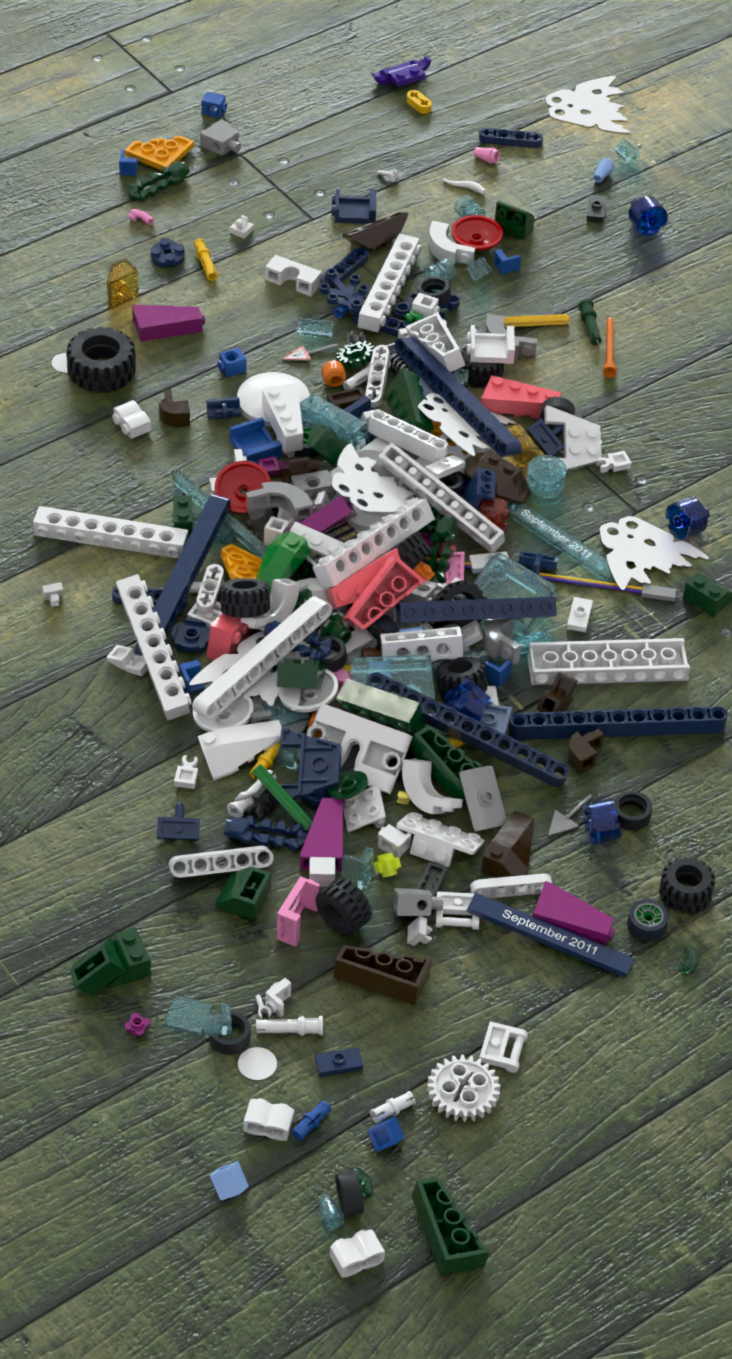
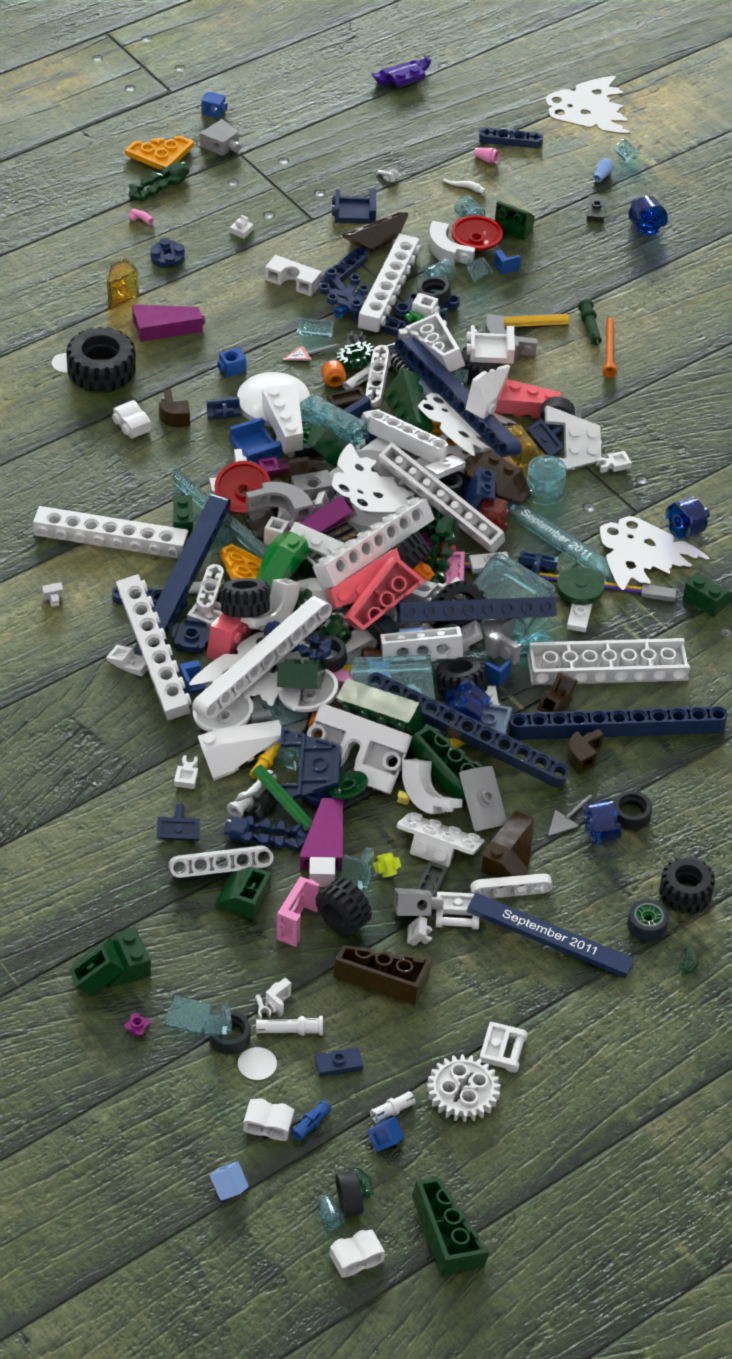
blue panel [119,150,138,176] -> none
yellow pin [193,238,218,281] -> none
white hinge [343,784,386,833] -> none
white brick [378,824,411,858] -> none
yellow beam [406,90,432,114] -> none
magenta slope [533,881,615,946] -> none
none -> white wedge [466,365,510,419]
none -> dark green wheel [557,567,605,605]

